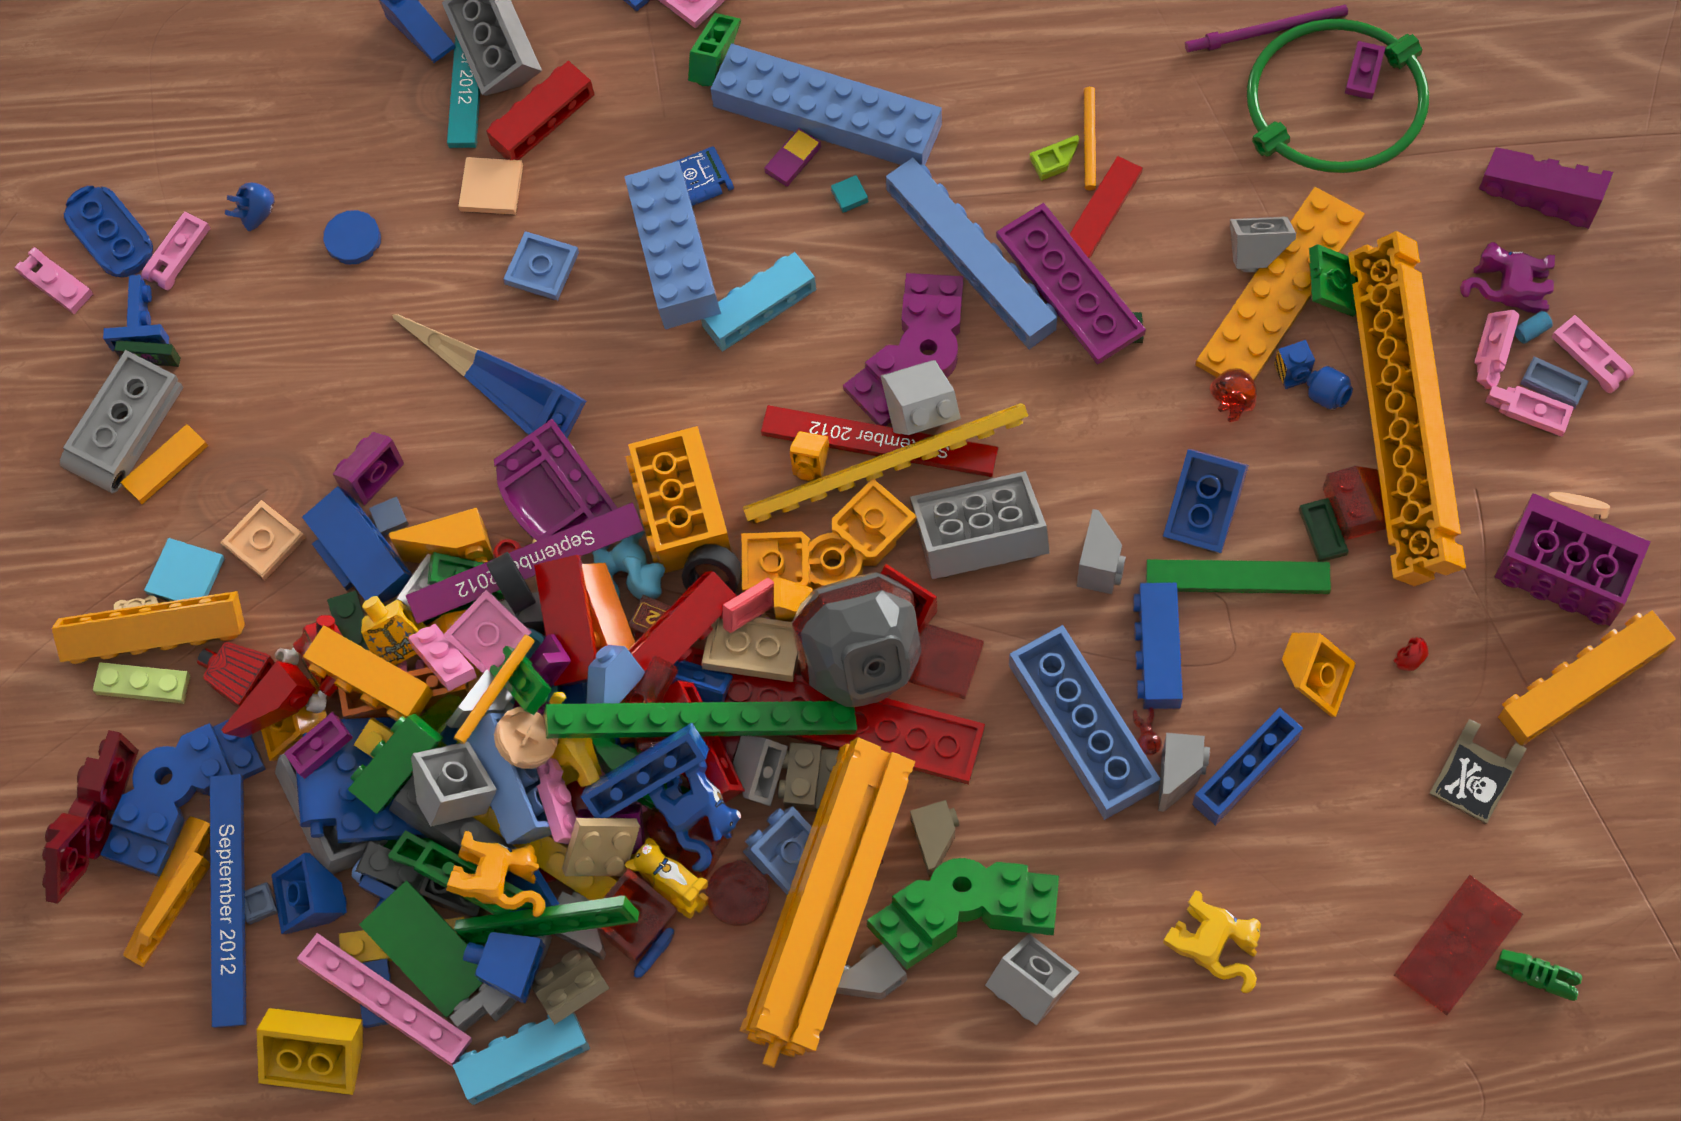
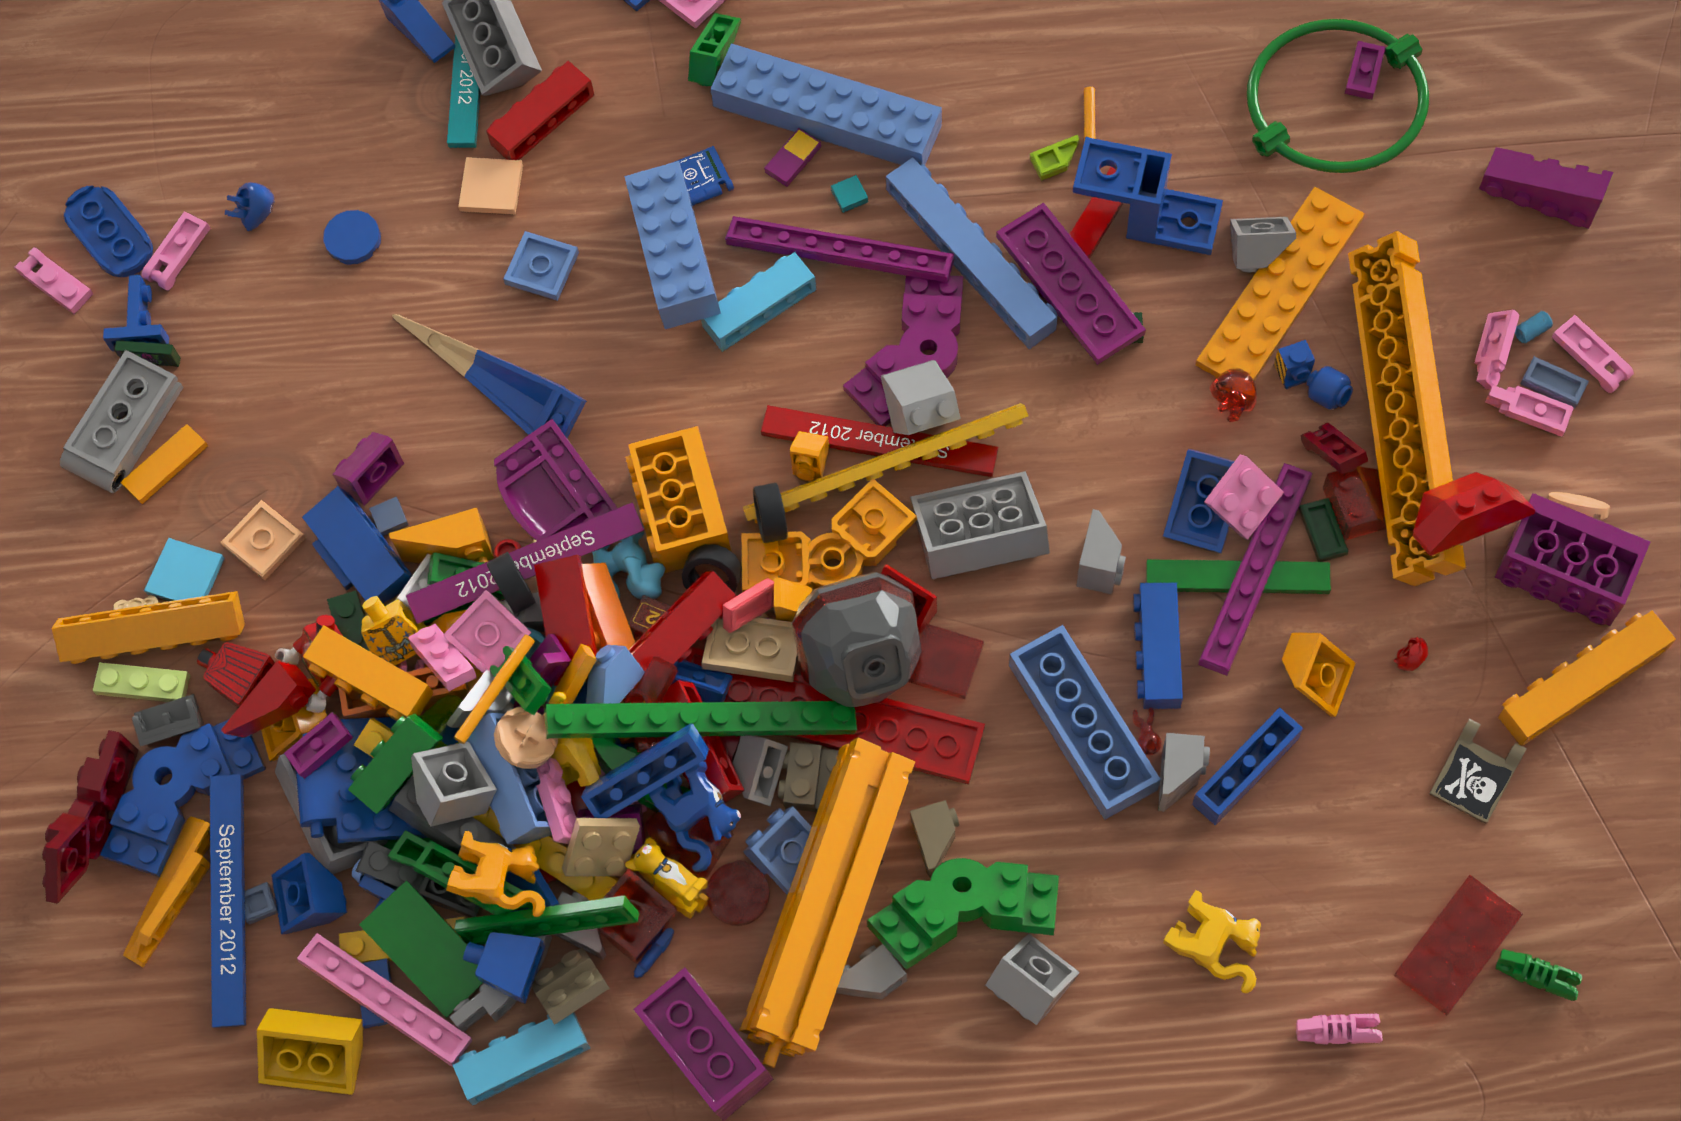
magenta bar [1185,4,1348,53] -> none
green plate [1309,244,1358,317] -> none
magenta animal [1460,242,1555,314] -> none
none -> dark grey hinge [132,694,204,747]
none -> light orange tile [554,644,596,704]
none -> magenta brick [633,967,774,1121]
none -> magenta tile [725,216,954,283]
none -> black tyre [753,483,788,543]
none -> blue bracket [1073,137,1223,255]
none -> magenta tile [1198,463,1312,676]
none -> bright pink plate [1204,454,1284,540]
none -> bright pink hinge [1296,1014,1383,1044]
none -> dark red plate [1301,422,1368,474]
none -> red wedge [1412,472,1536,556]

